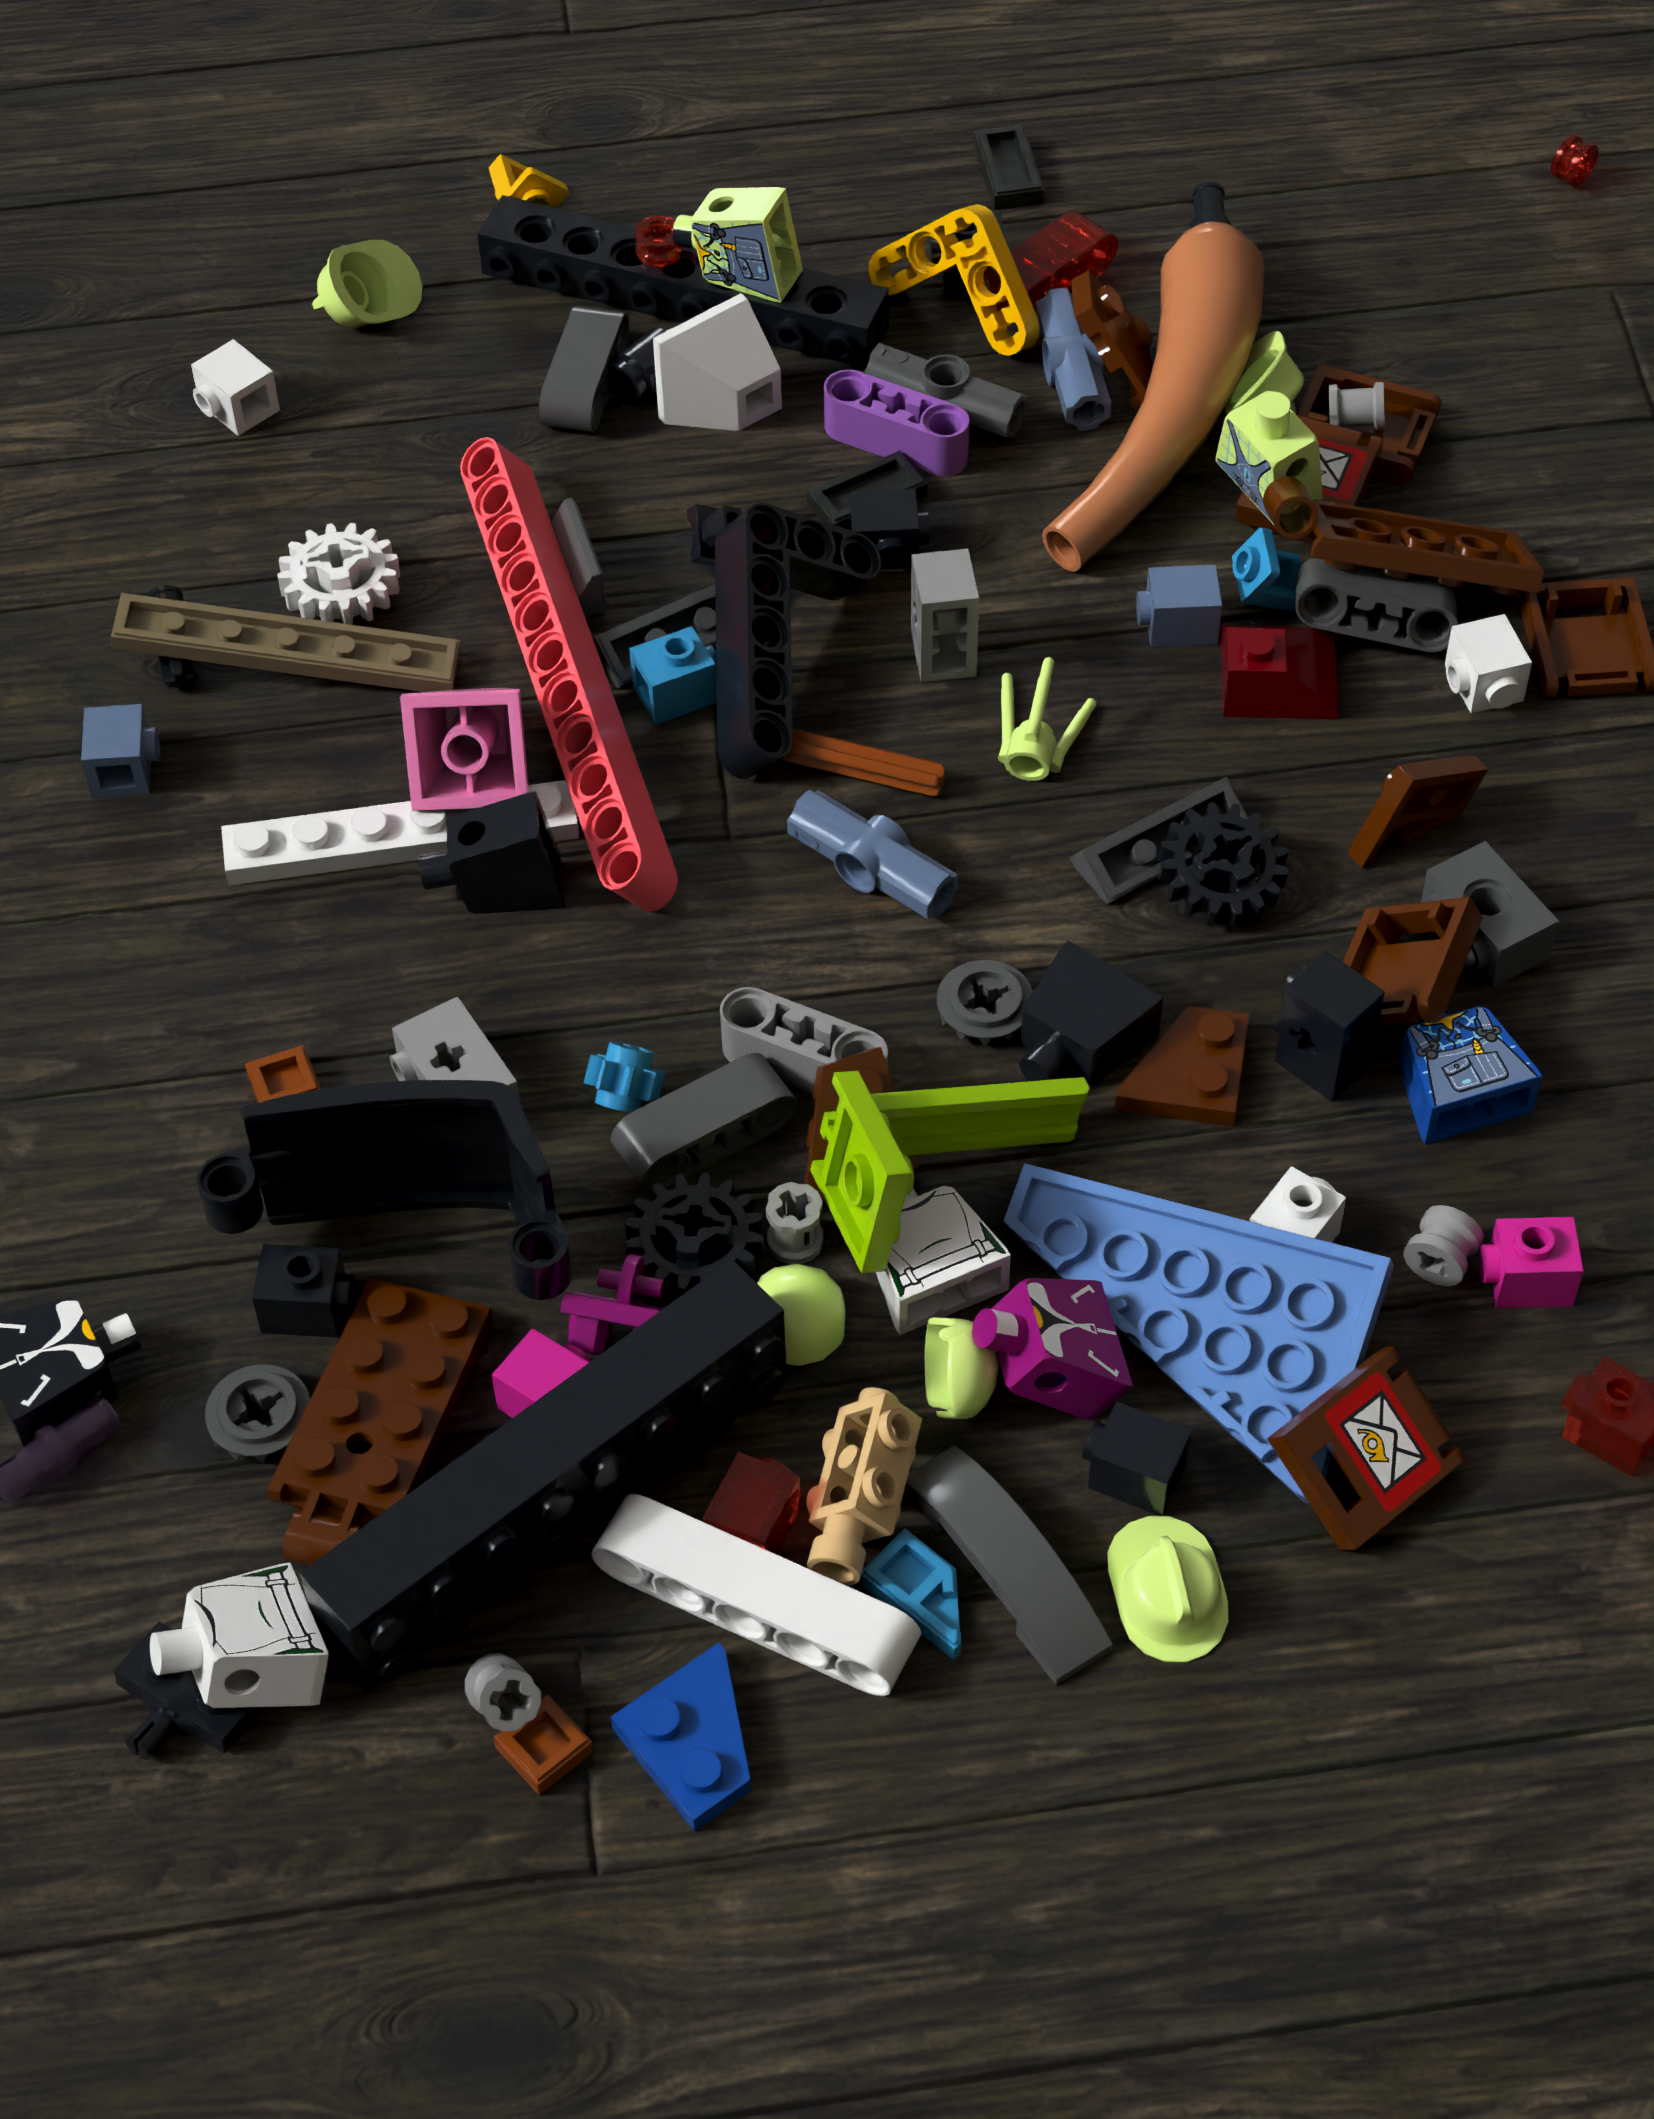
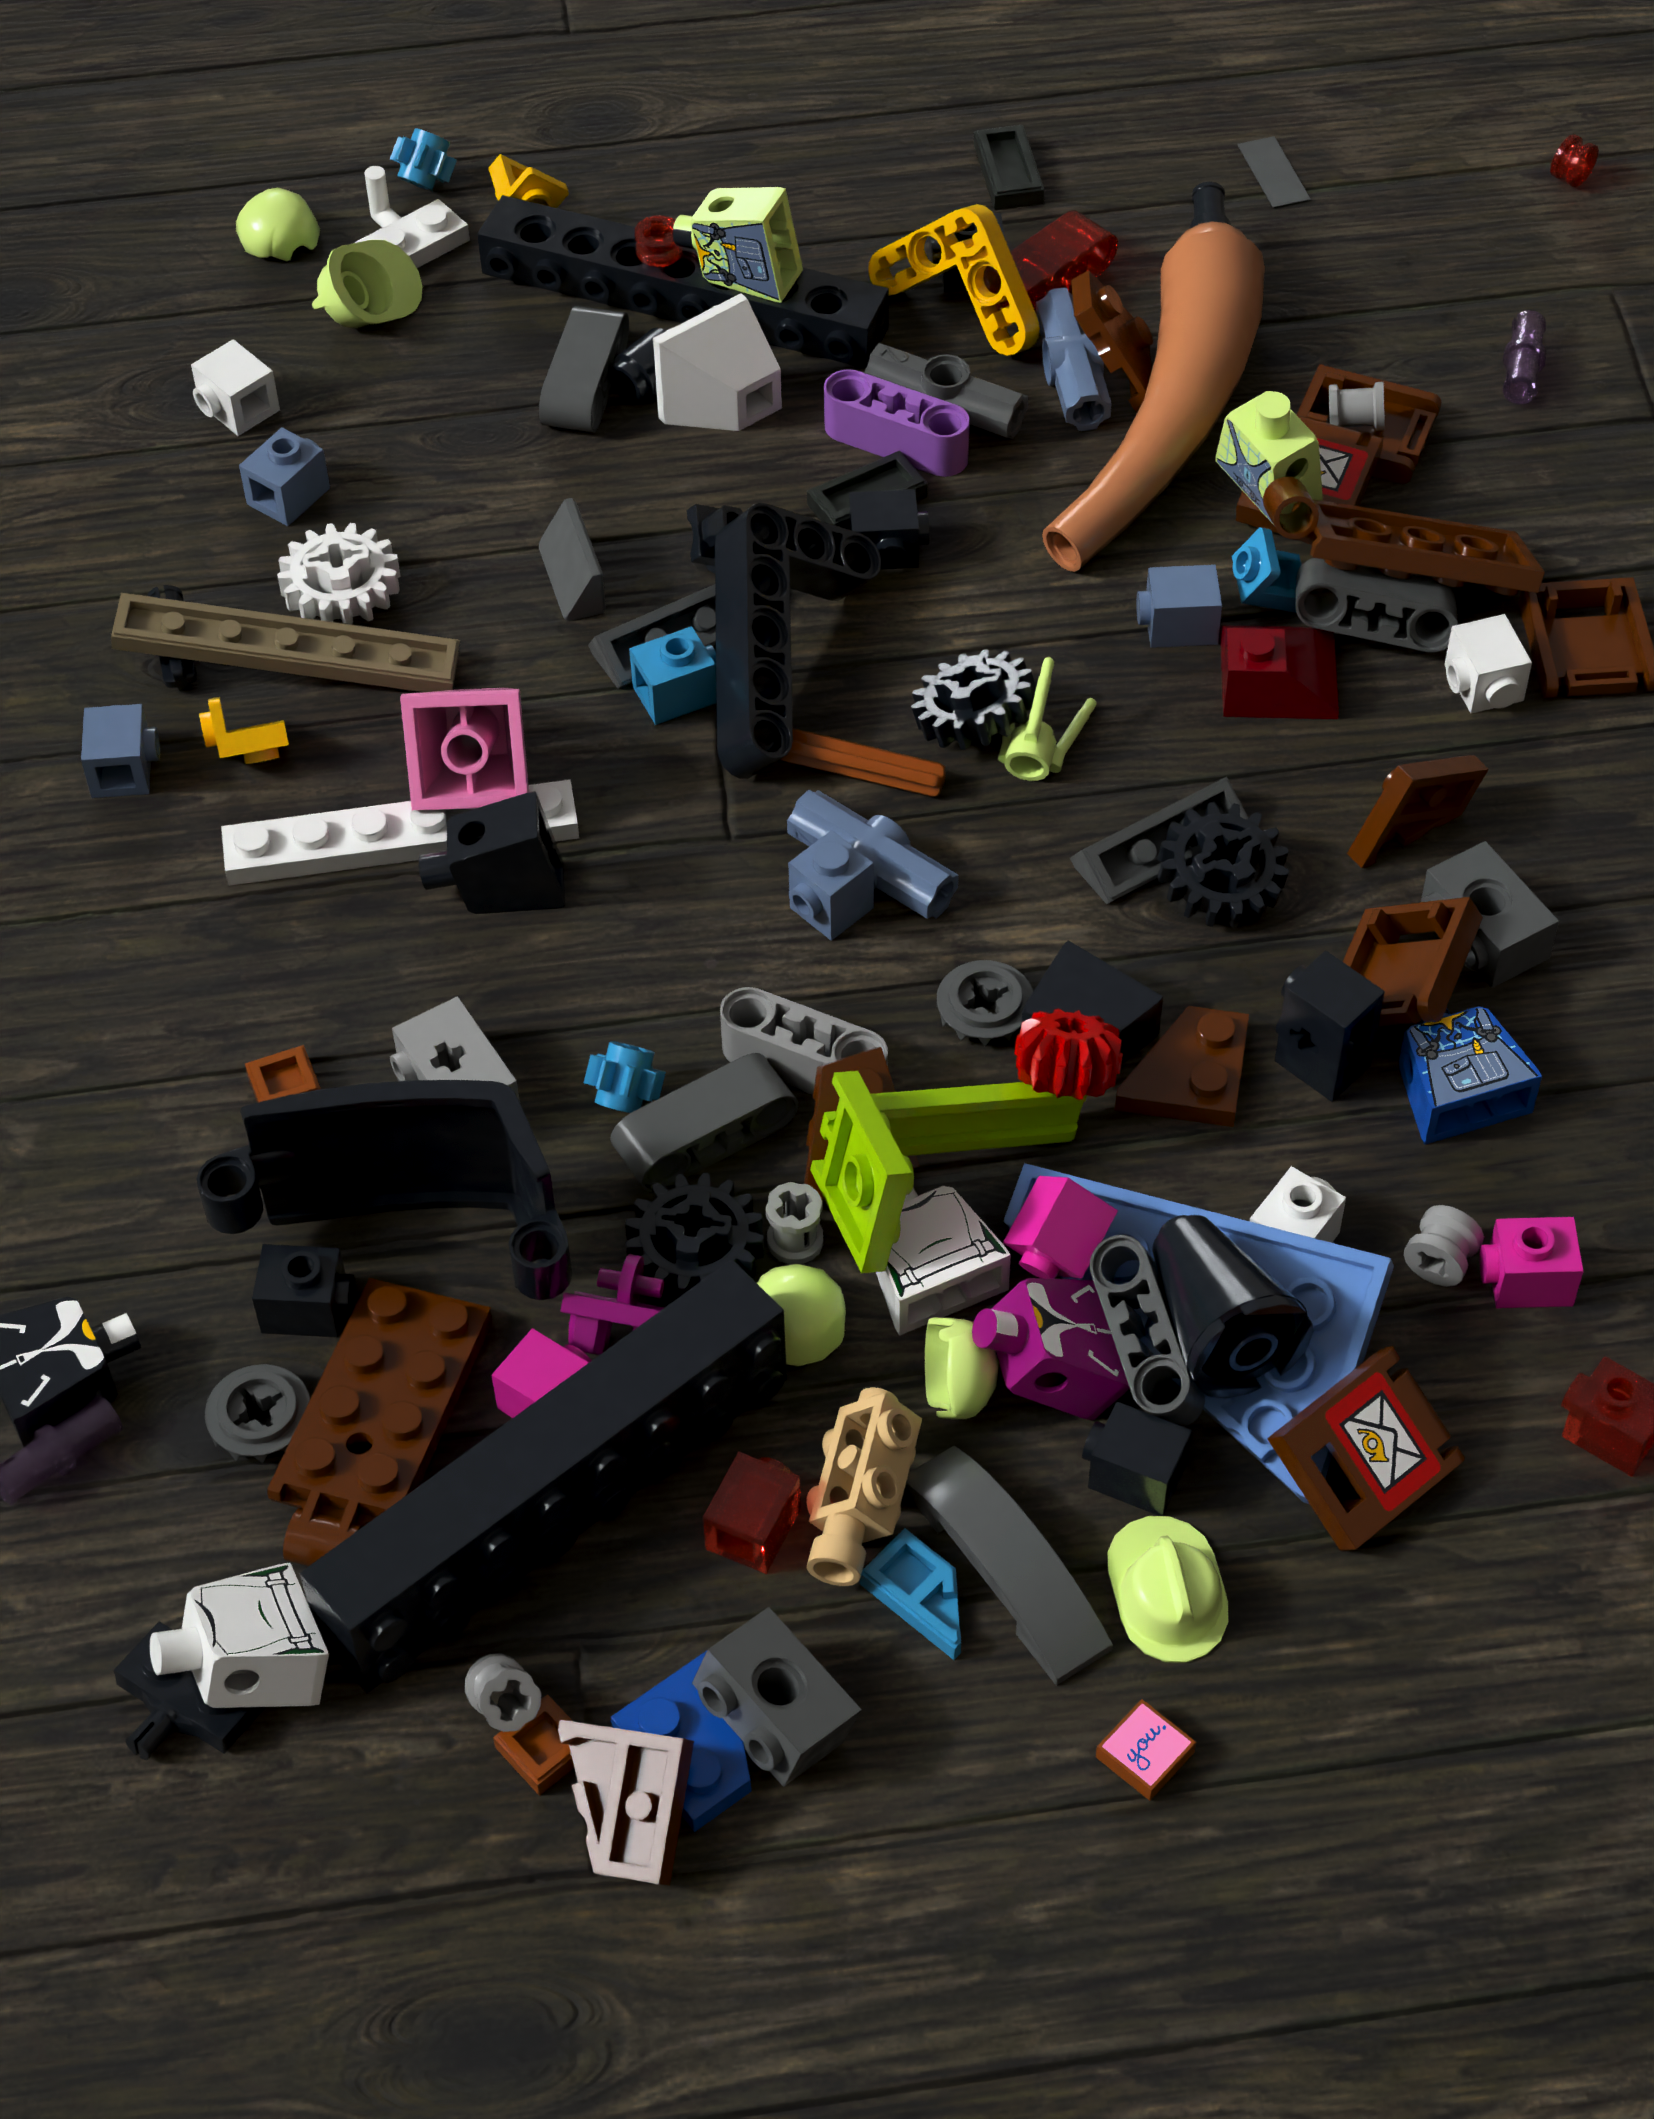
coral beam [460,437,678,912] -> none
white beam [591,1494,921,1696] -> none
light grey brick [911,548,979,683] -> none
yellowish green piece [1224,331,1305,415] -> none
none -> yellow bracket [199,697,289,764]
none -> yellowish green hair [236,187,320,261]
none -> sand blue brick [239,427,330,526]
none -> white plate [355,166,470,268]
none -> dark azure gear [390,128,457,191]
none -> wing [558,1720,694,1886]
none -> dark grey brick [692,1607,862,1787]
none -> sand blue brick [788,830,874,941]
none -> black gear [911,650,1036,750]
none -> dark pink brick [1003,1176,1118,1279]
none -> red gear [1014,1008,1123,1100]
none -> dark grey beam [1090,1235,1205,1427]
none -> bright pink tile [1096,1699,1196,1801]
none -> black cone [1152,1215,1314,1399]
none -> dark grey sticker [1237,136,1311,208]
none -> clear purple pin [1503,310,1546,404]

